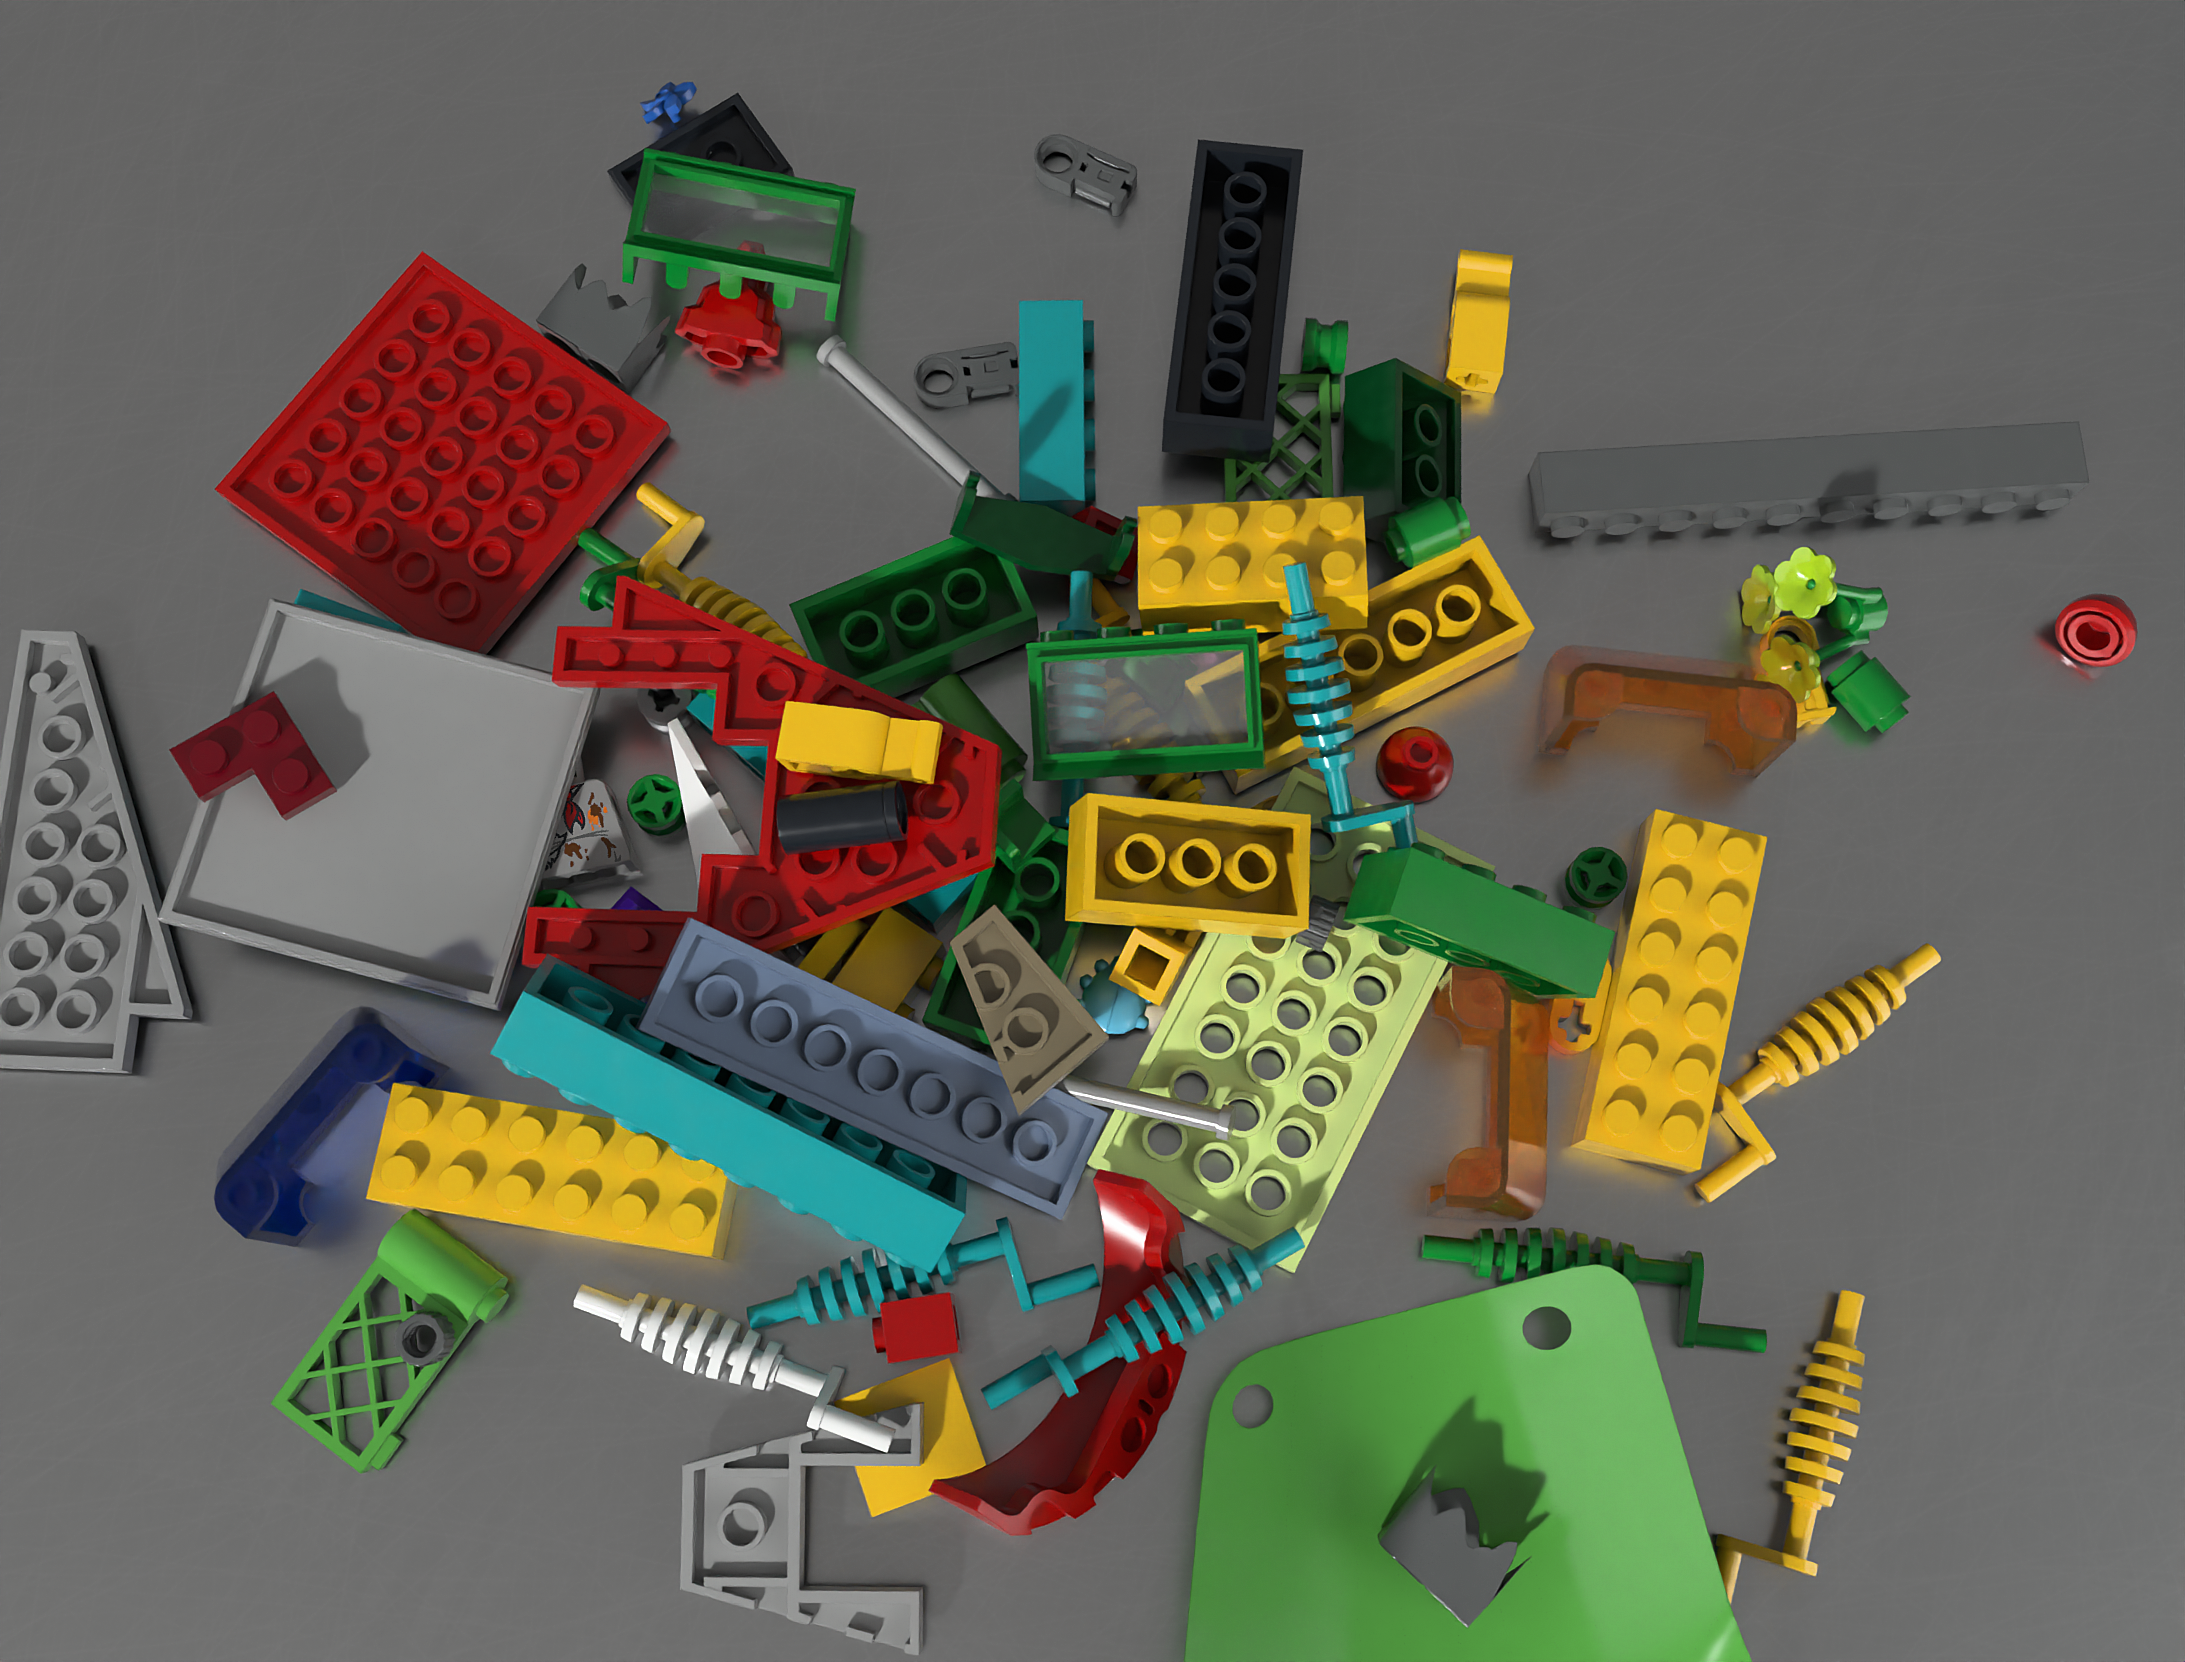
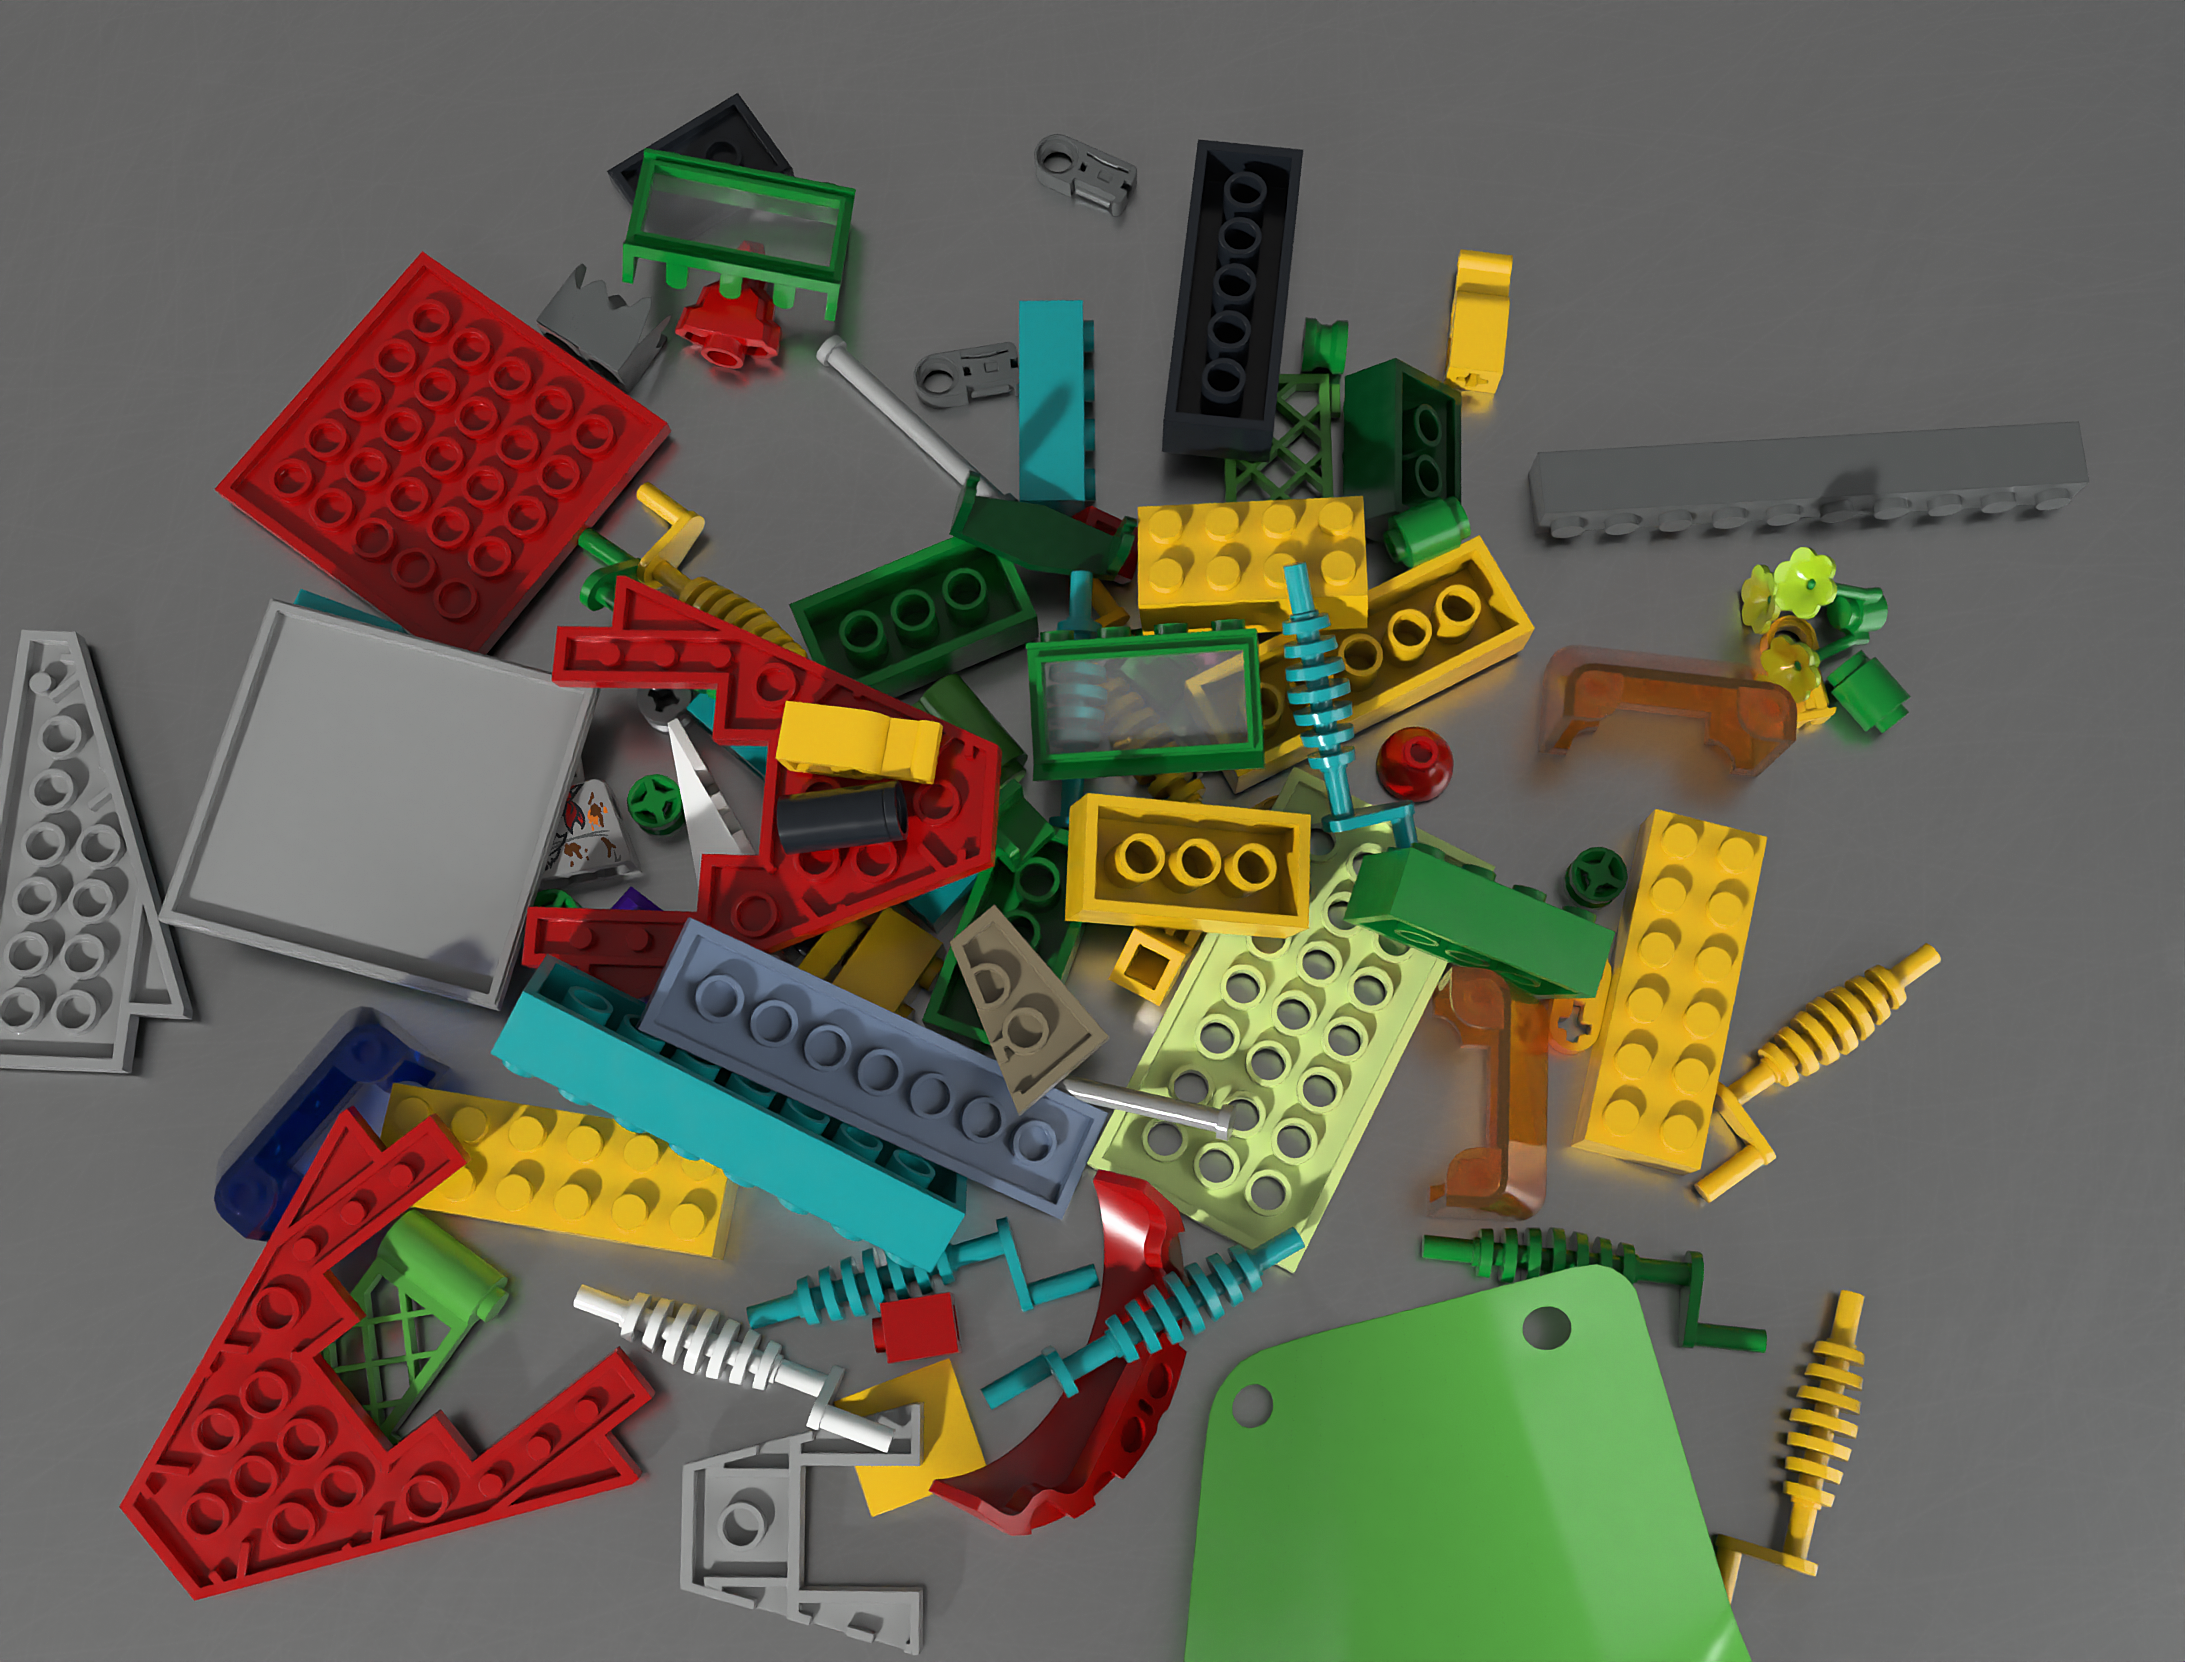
dark red plate [169,691,337,821] -> none
dark grey axle [394,1311,455,1366] -> none
blue plant [640,82,697,124] -> none
medium azure piece [1077,955,1152,1034] -> none
dark grey axle [1295,895,1340,952] -> none
dark grey piece [1377,1465,1532,1628] -> none
red brick [2055,593,2138,667] -> none
none -> red wing [119,1105,656,1601]

